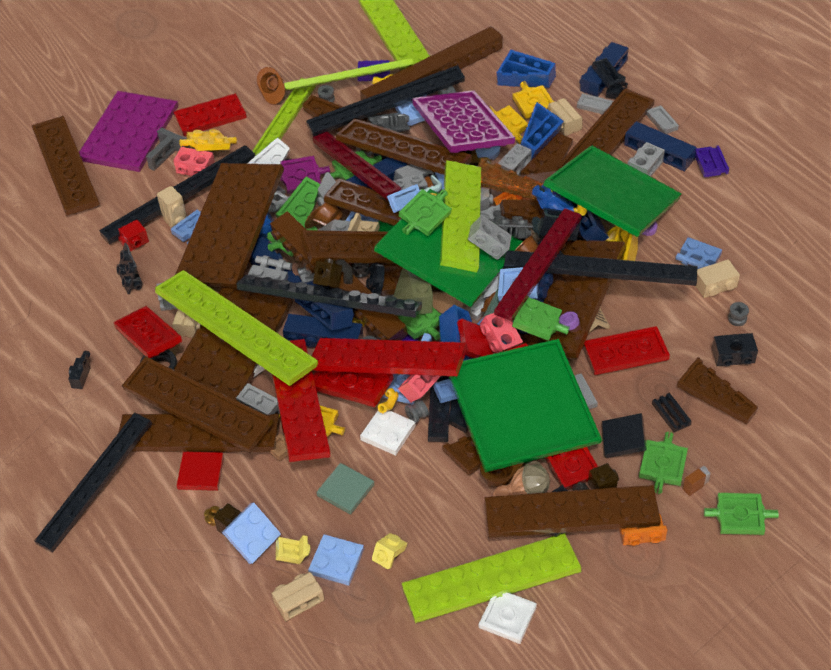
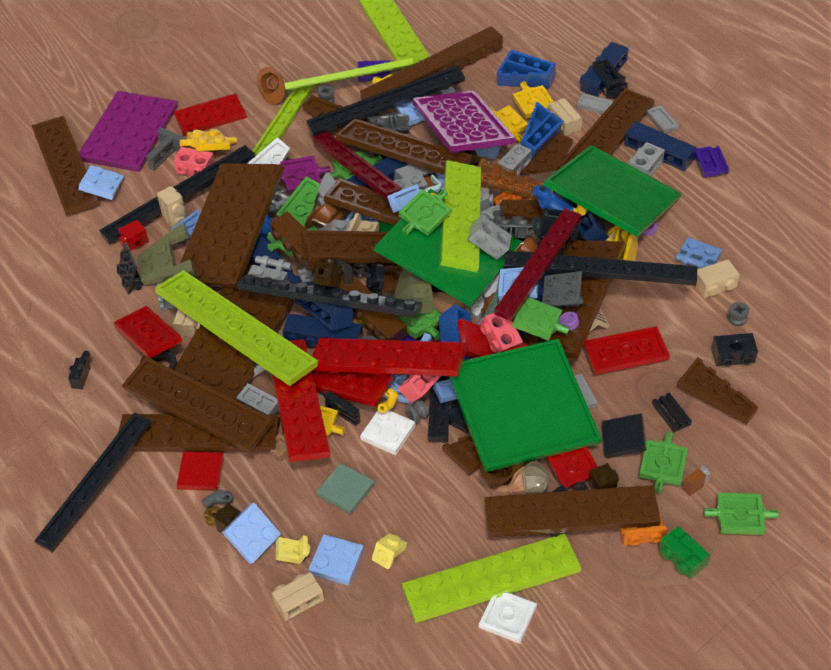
none -> light blue plate [79,165,124,200]
none -> olive wing [137,223,196,285]
none -> dark grey arm [202,490,233,509]
none -> black tile [324,391,361,426]
none -> dark grey hinge [542,271,584,308]
none -> green brick [659,526,711,578]

